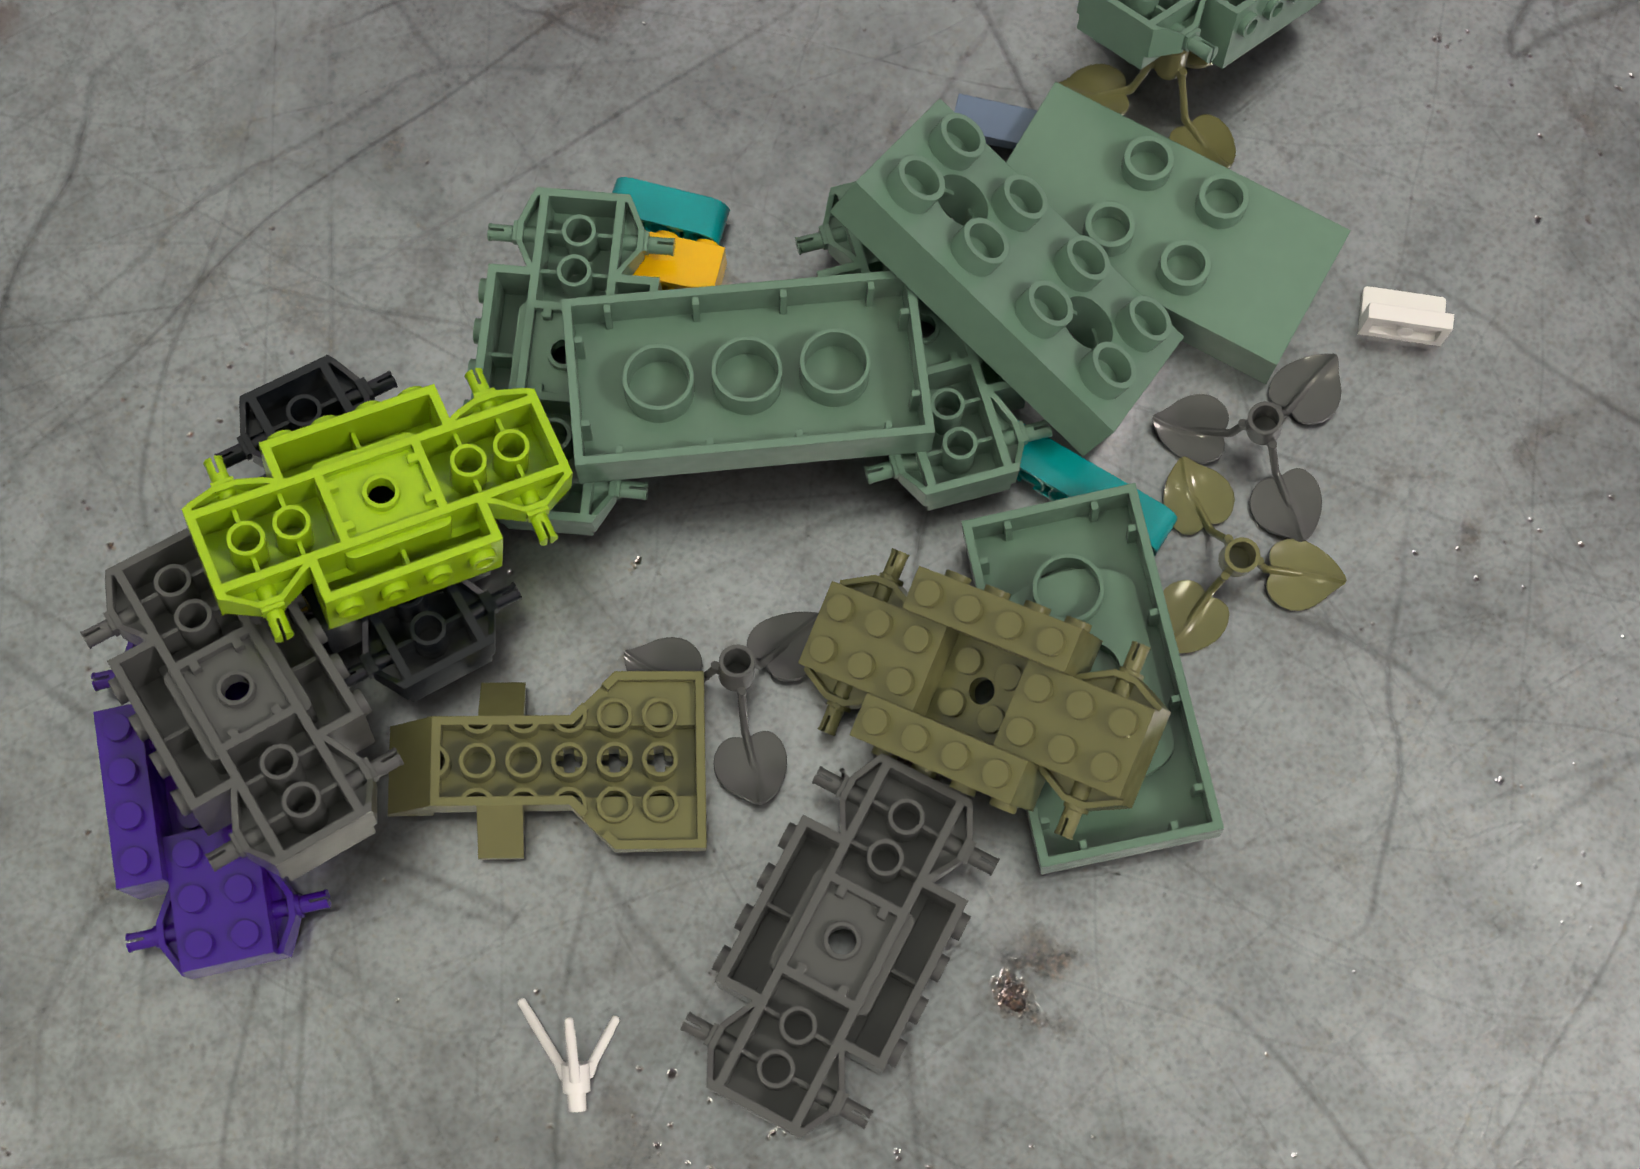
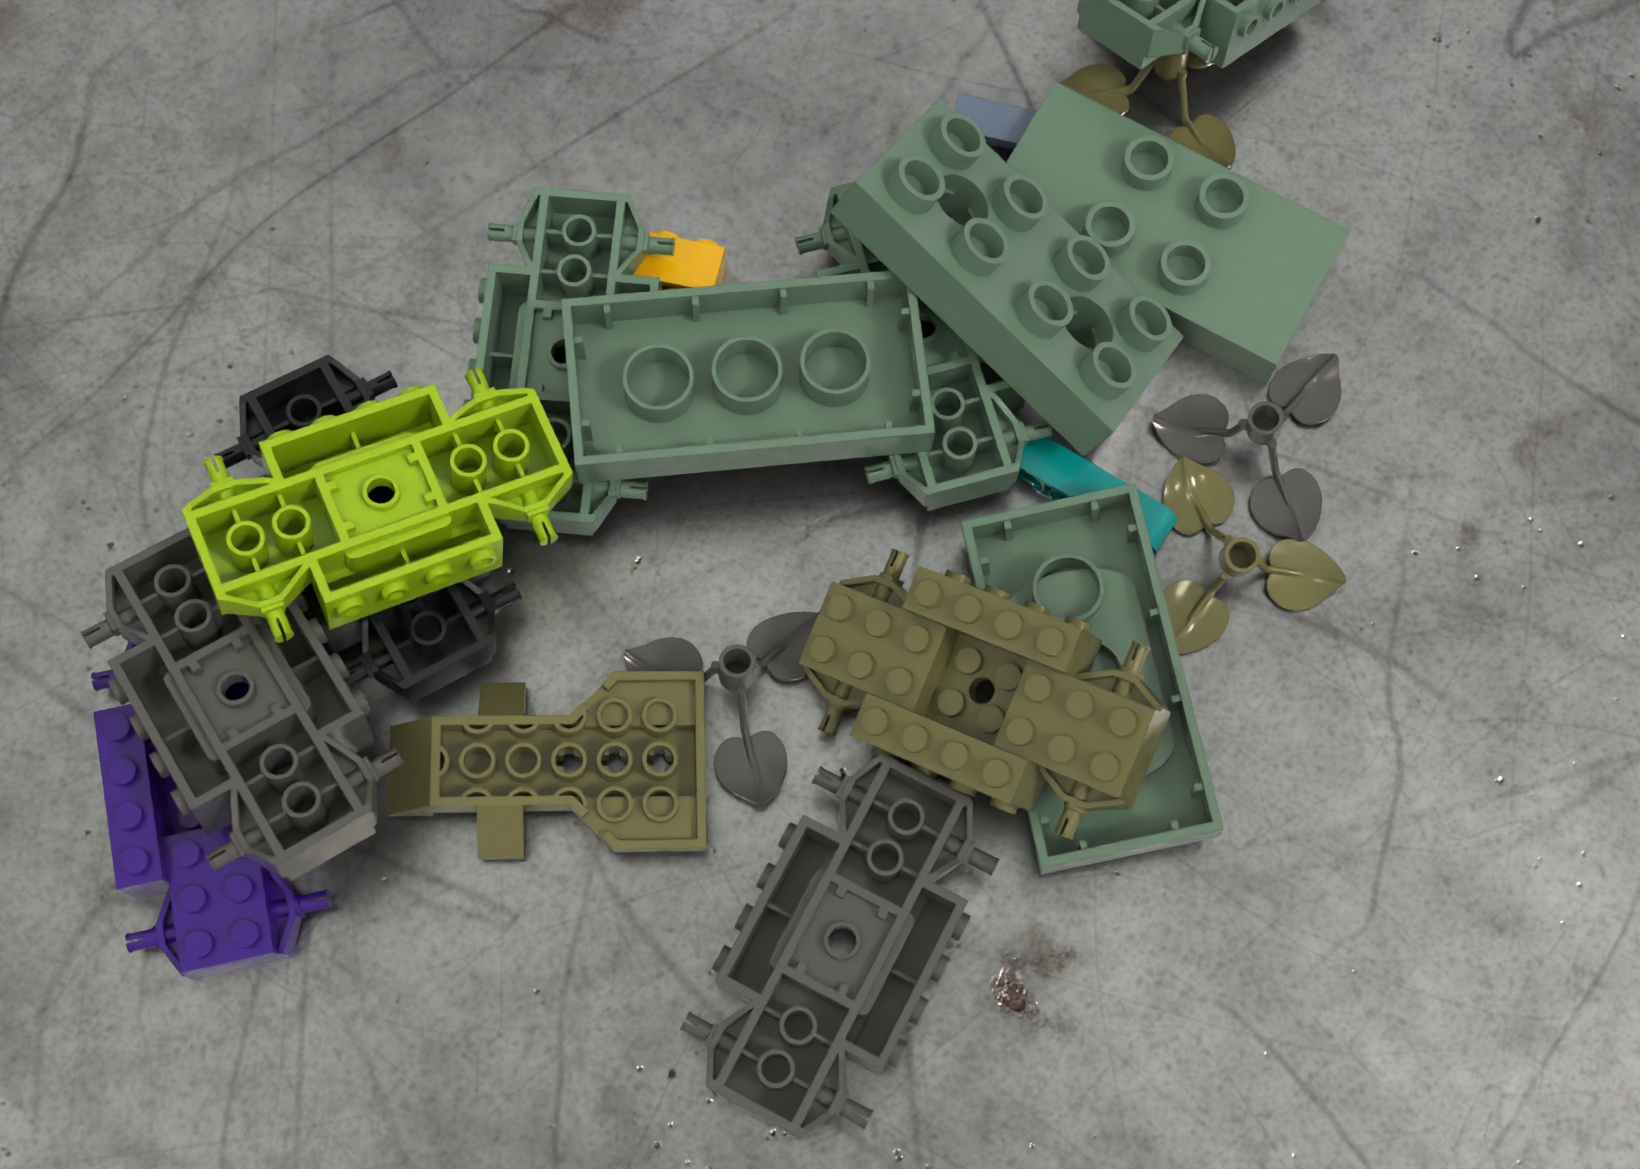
white plant [517,998,620,1112] -> none
teal beam [612,177,730,245] -> none
white panel [1358,286,1454,346] -> none

